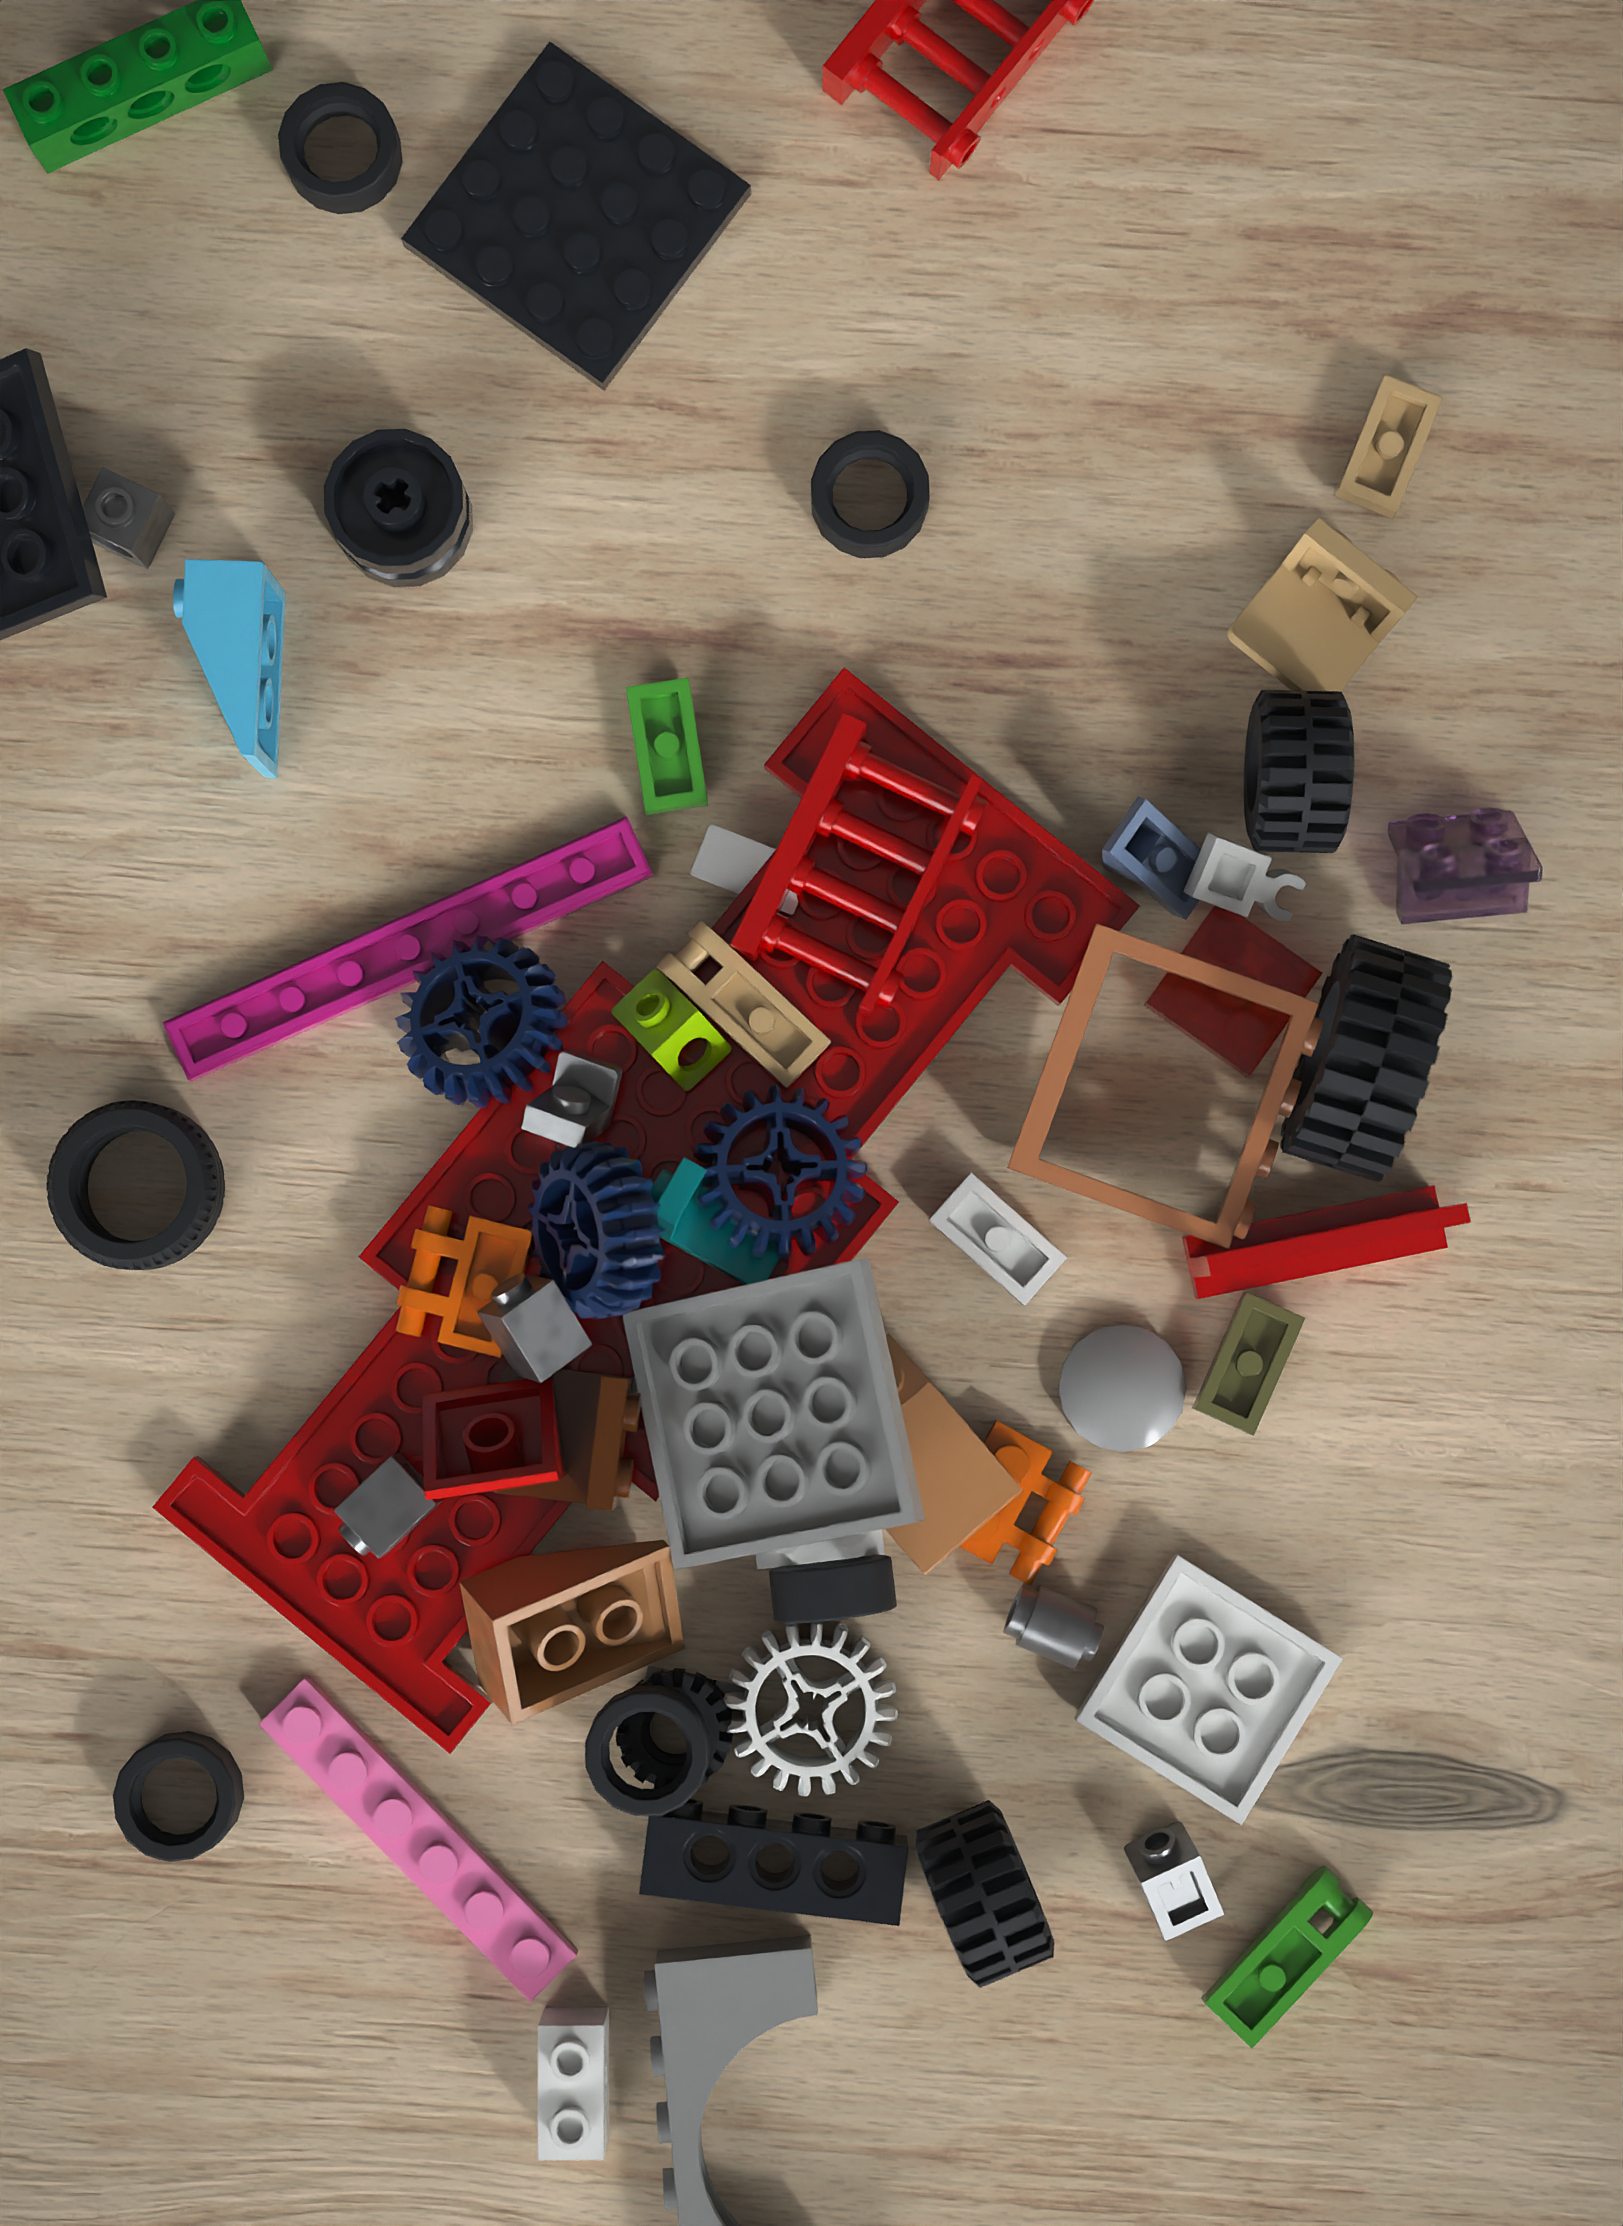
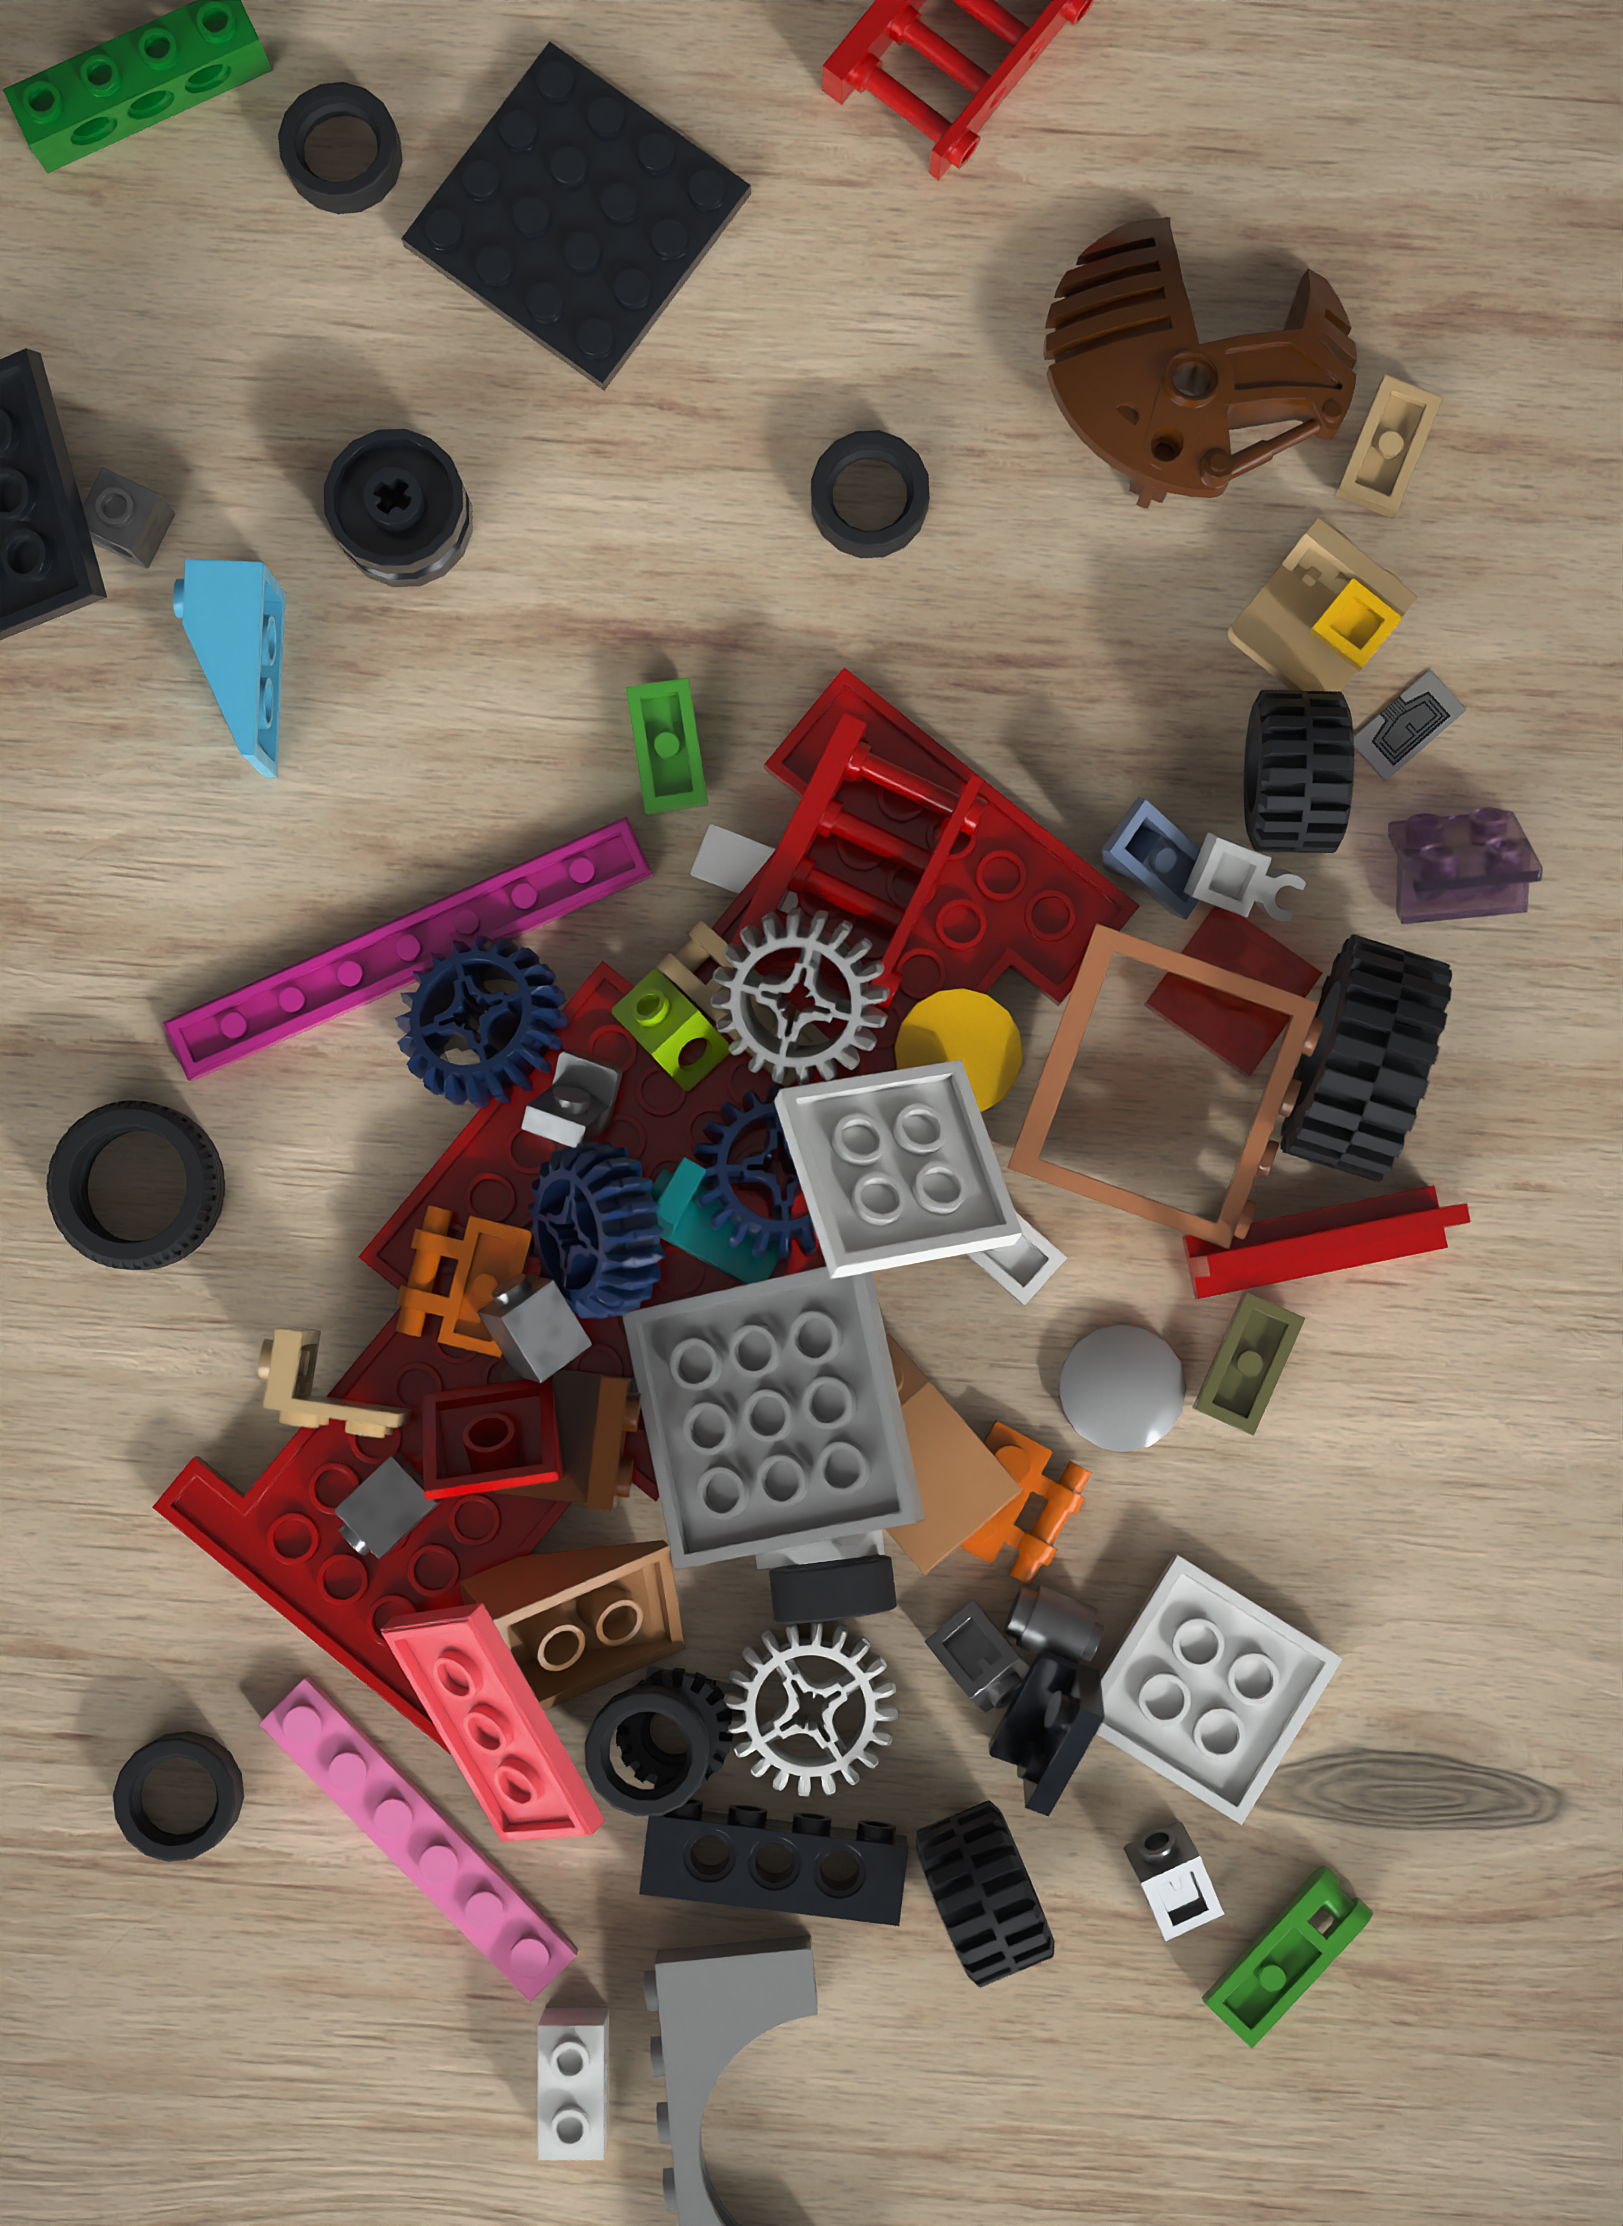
none -> tan bracket [258,1327,412,1438]
none -> coral tile [380,1603,605,1842]
none -> light grey gear [711,907,889,1086]
none -> white plate [774,1060,1022,1279]
none -> yellow tile [894,988,1023,1113]
none -> flat silver bracket [924,1600,1030,1713]
none -> black bracket [988,1651,1105,1816]
none -> reddish brown piece [1044,217,1357,509]
none -> yellow tile [1309,578,1403,672]
none -> sticker [1354,670,1466,780]

